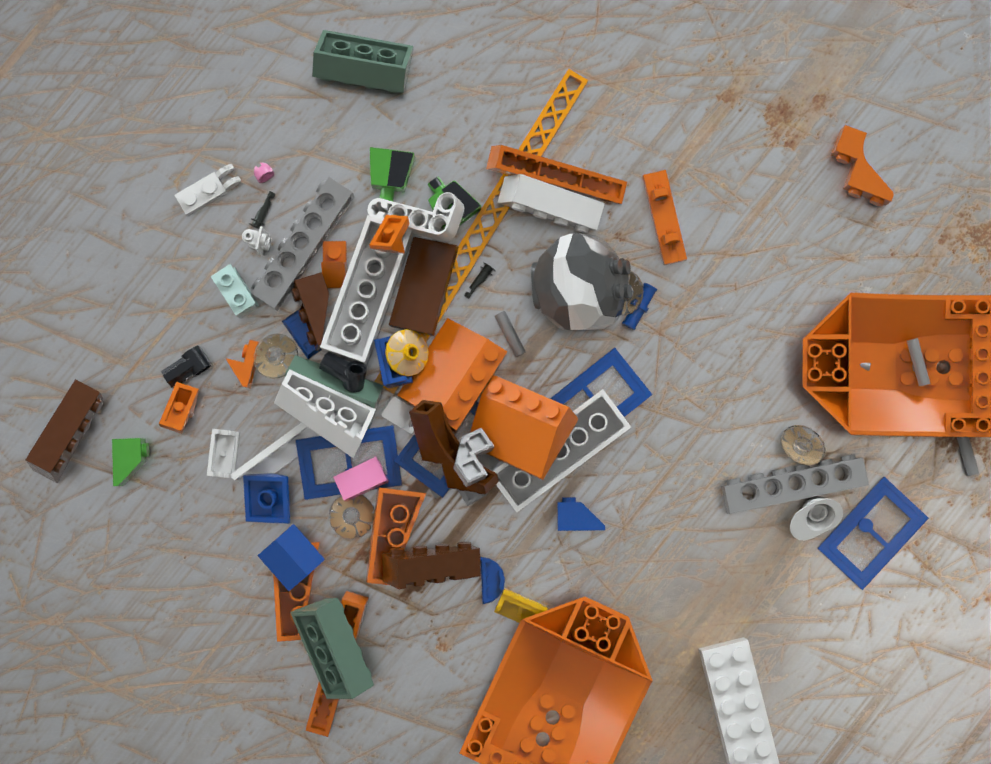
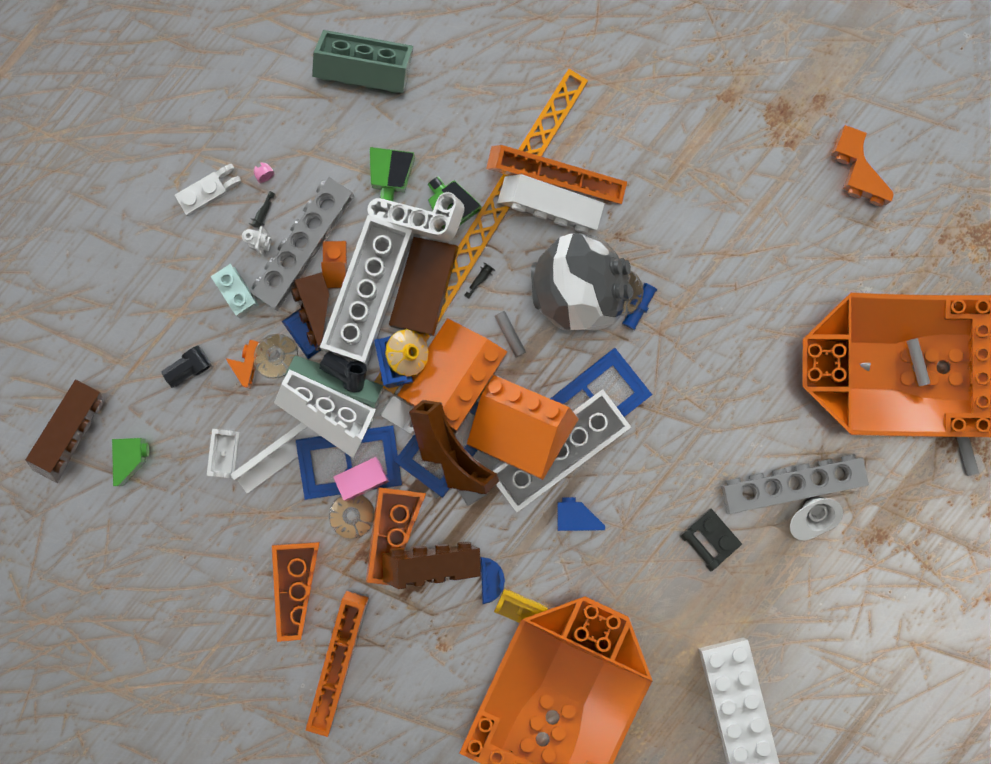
orange slope [159,382,199,434] -> none
blue slope [243,473,290,524] -> none
blue slope [257,524,325,591] -> none
sand green slope [290,598,374,699] -> none
orange slope [369,215,410,254] -> none
light grey tile [453,428,494,487] -> none
orange hinge [643,170,687,266] -> none
clear dish [781,425,826,465] -> none
blue door [817,477,929,590] -> none
none -> pearl dark grey plate [680,508,742,572]

